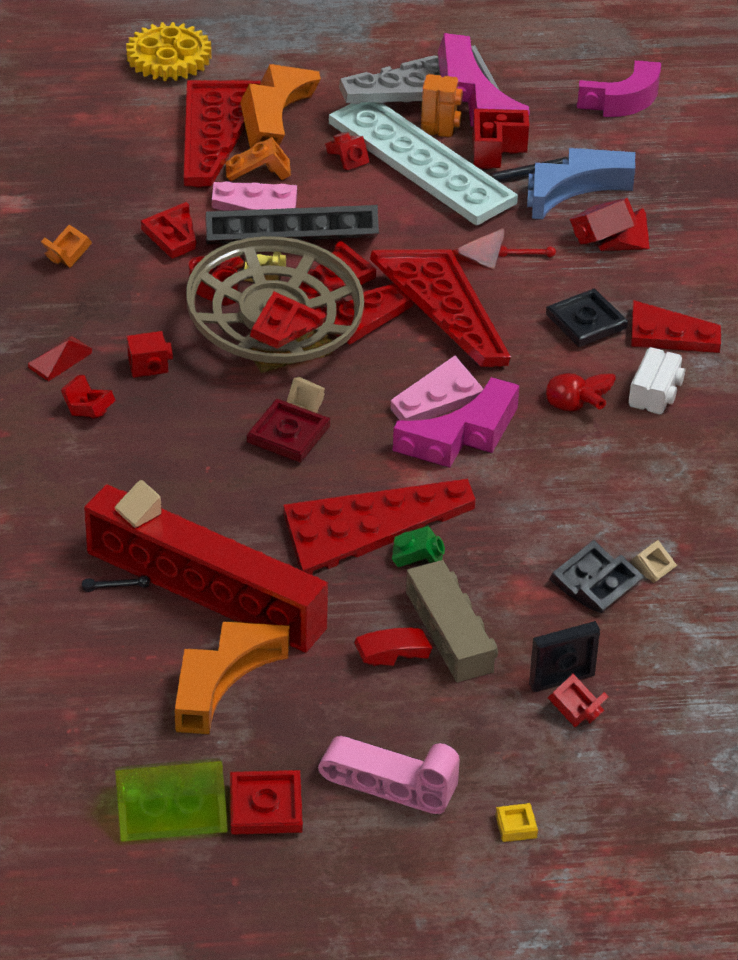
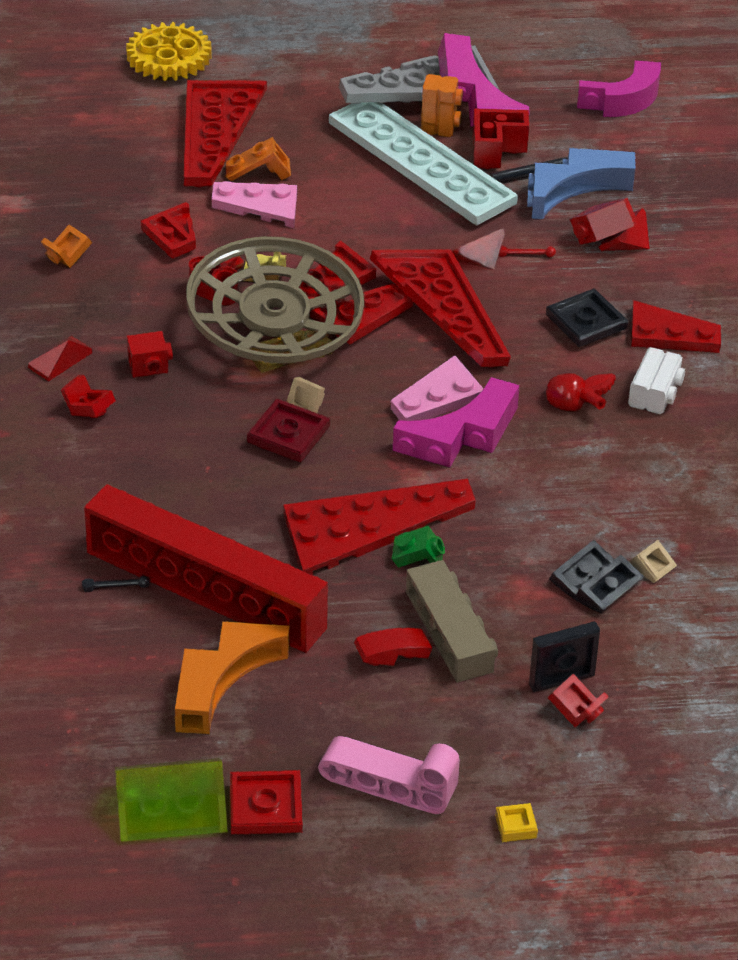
tan slope [115,480,161,528] -> none
dark grey brick [205,205,379,244] -> none
orange arch [240,64,321,148] -> none
red wing [249,291,326,349] -> none
red bracket [325,132,369,170] -> none

